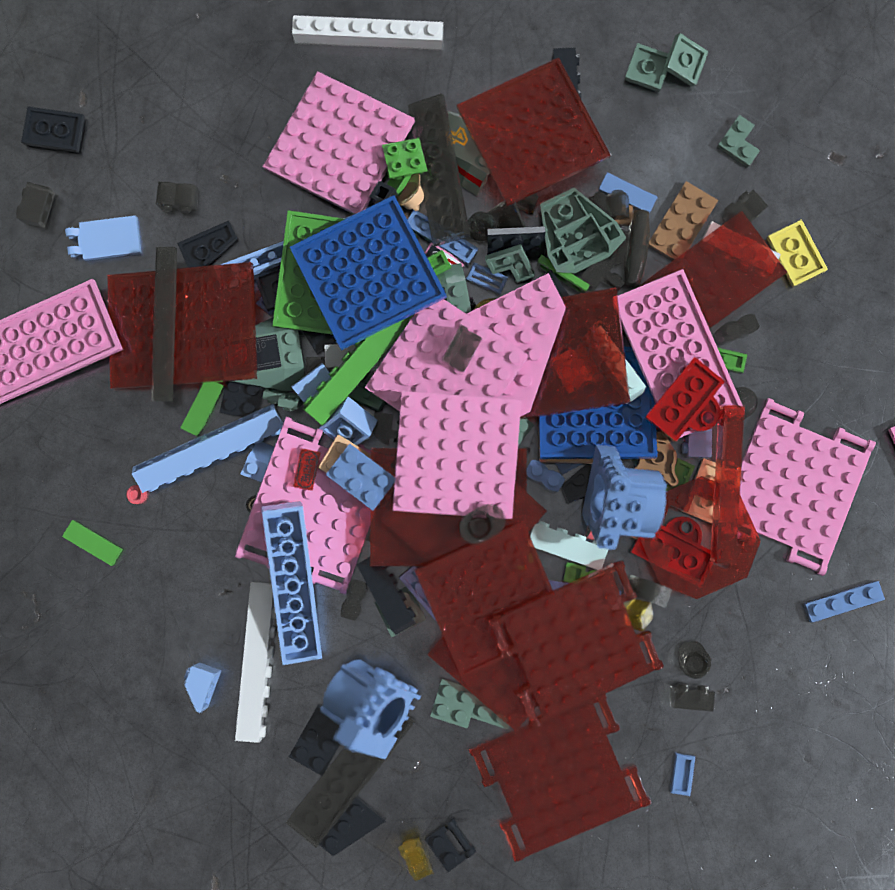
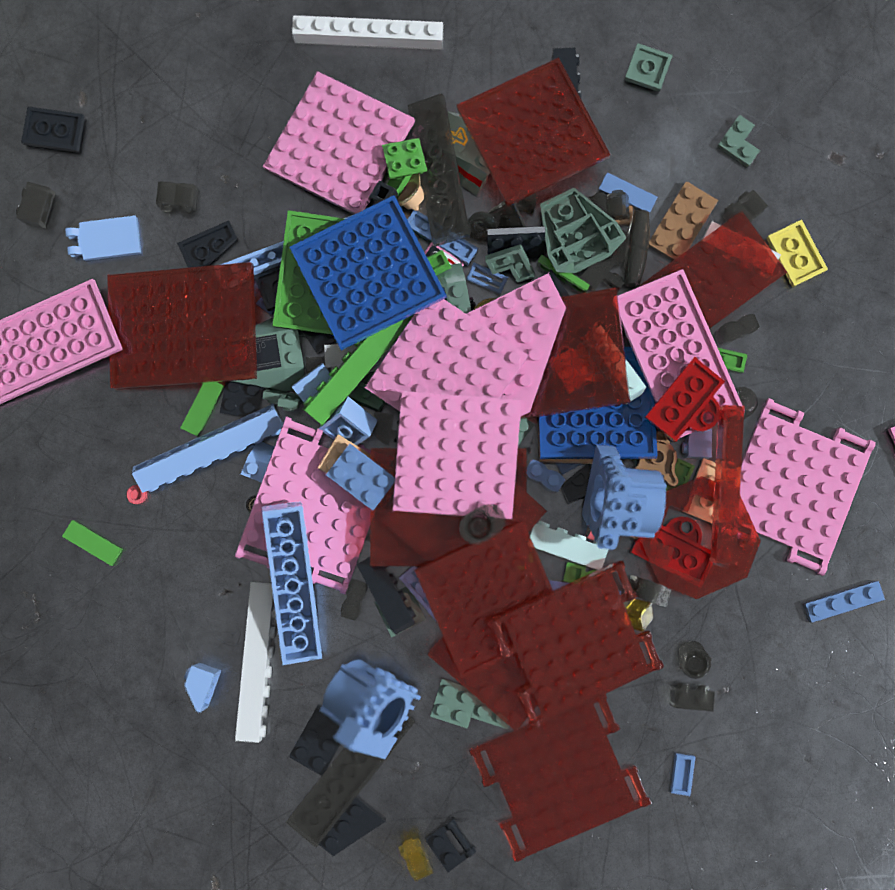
clear smoke plate [151,247,177,402] -> none
clear red tile [293,448,321,491] -> none
clear smoke panel [442,325,482,372] -> none
sand green plate [663,33,708,86] -> none

